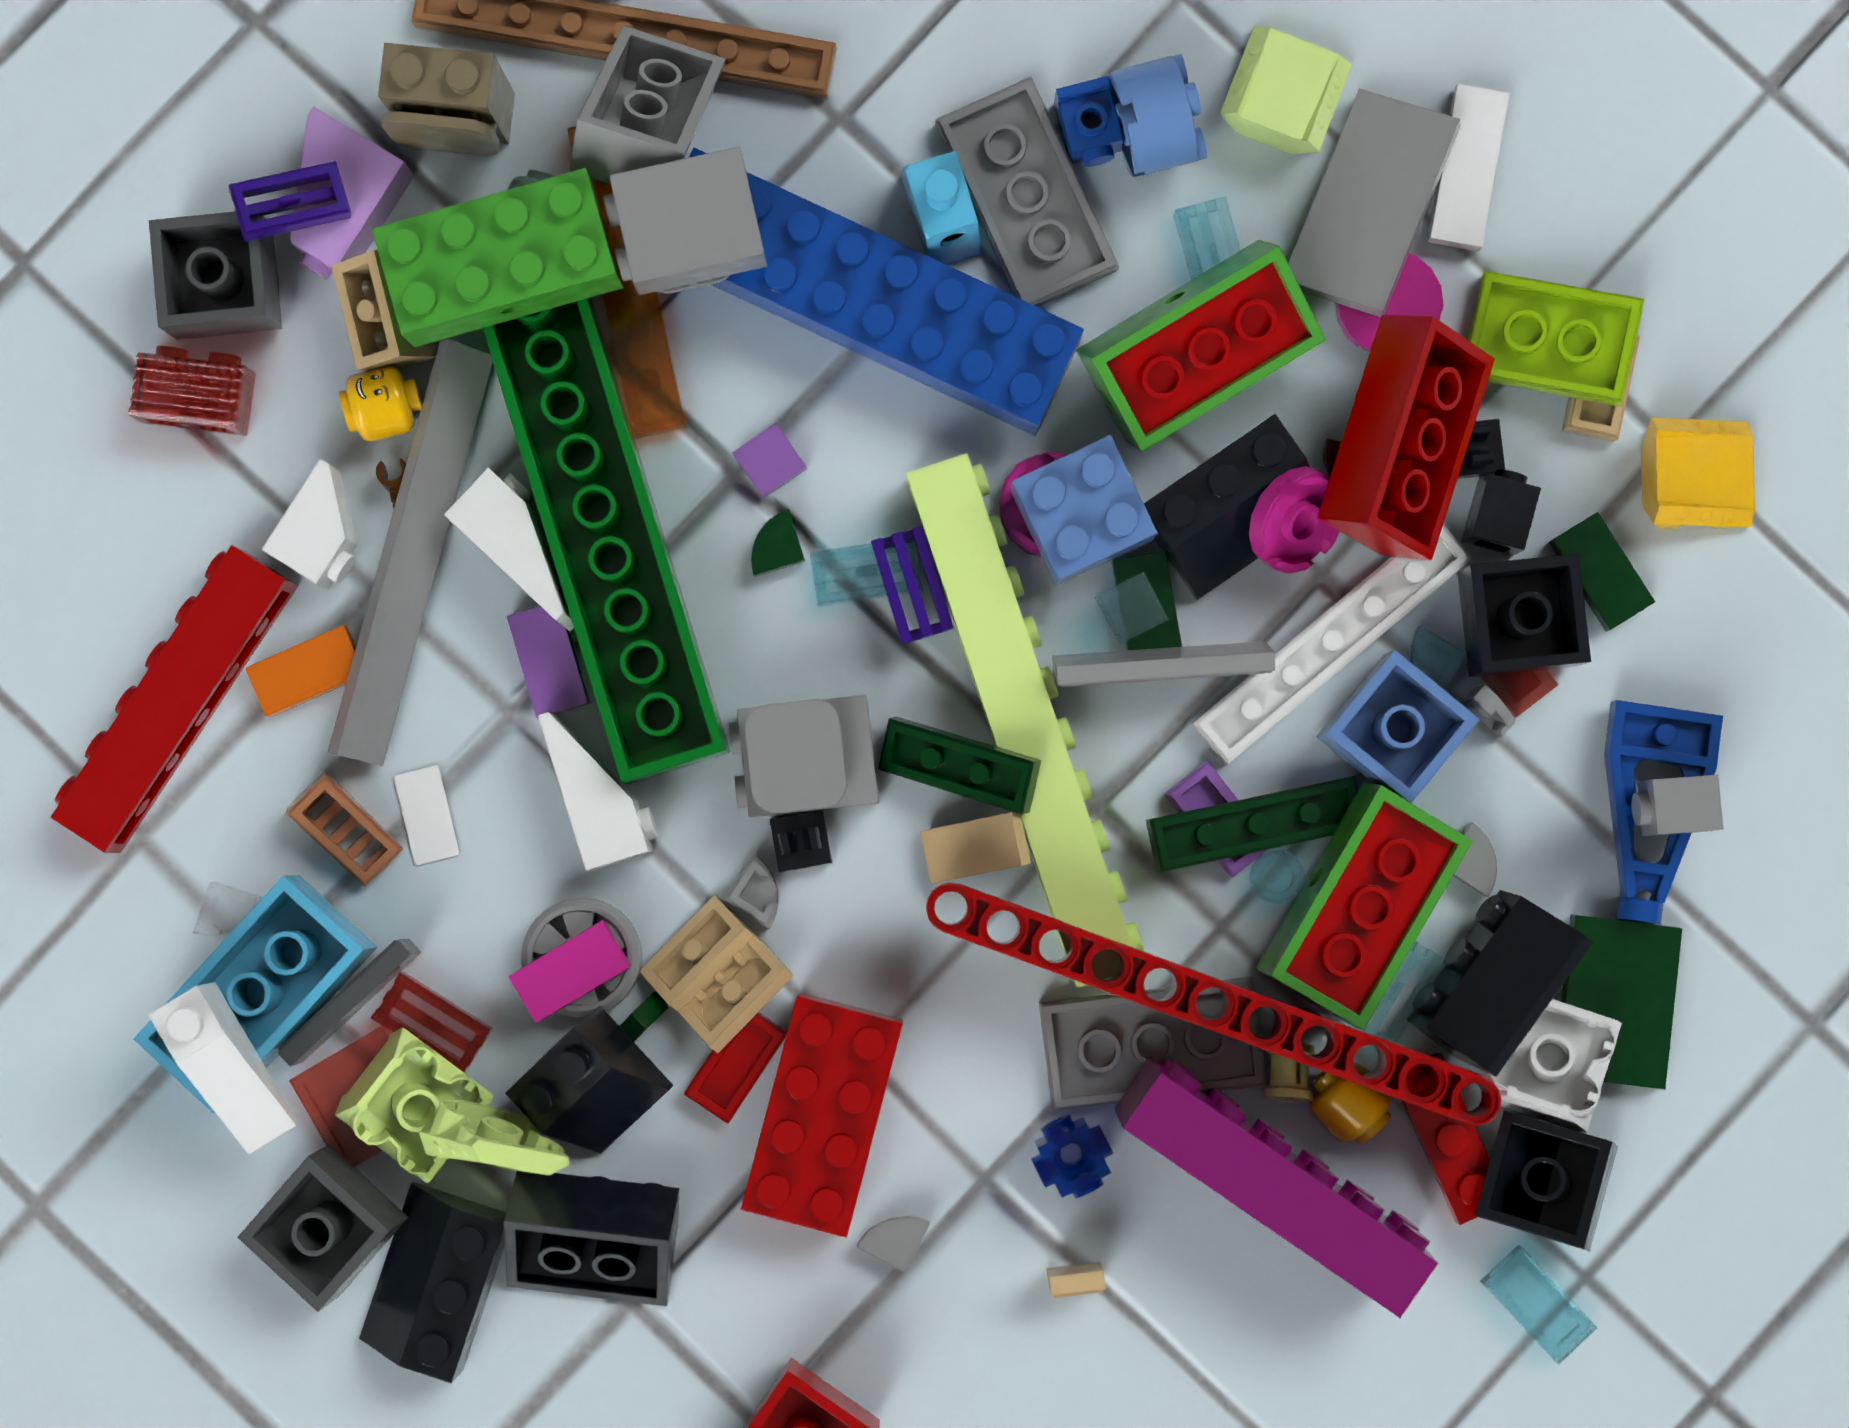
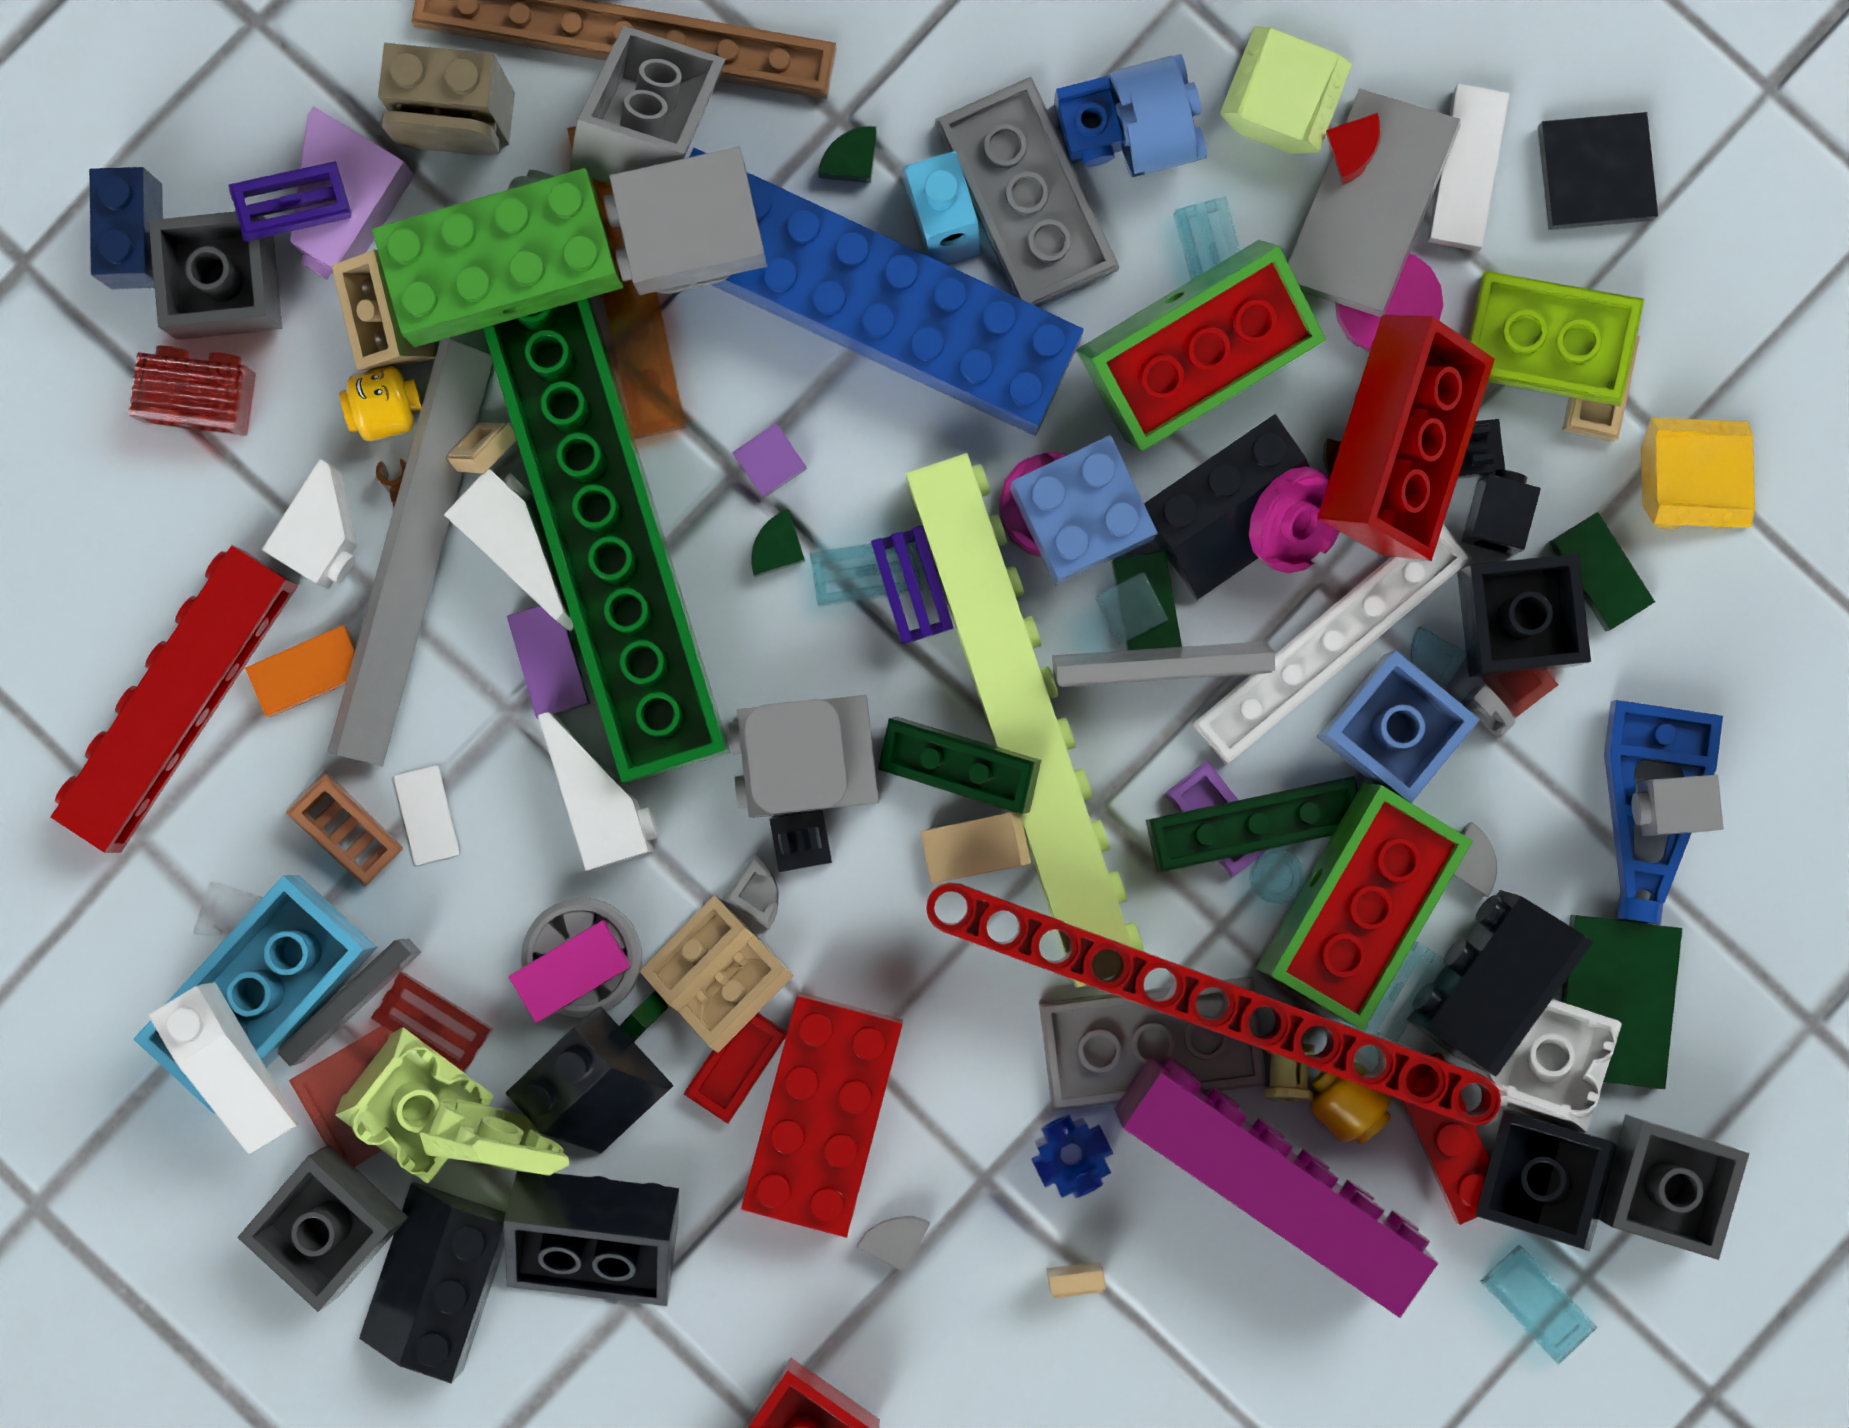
none -> dark blue brick [89,167,163,289]
none -> tan tile [446,422,517,474]
none -> dark green tile [818,126,877,183]
none -> red tile [1326,113,1381,184]
none -> black tile [1538,112,1658,230]
none -> dark grey brick [1598,1114,1750,1260]

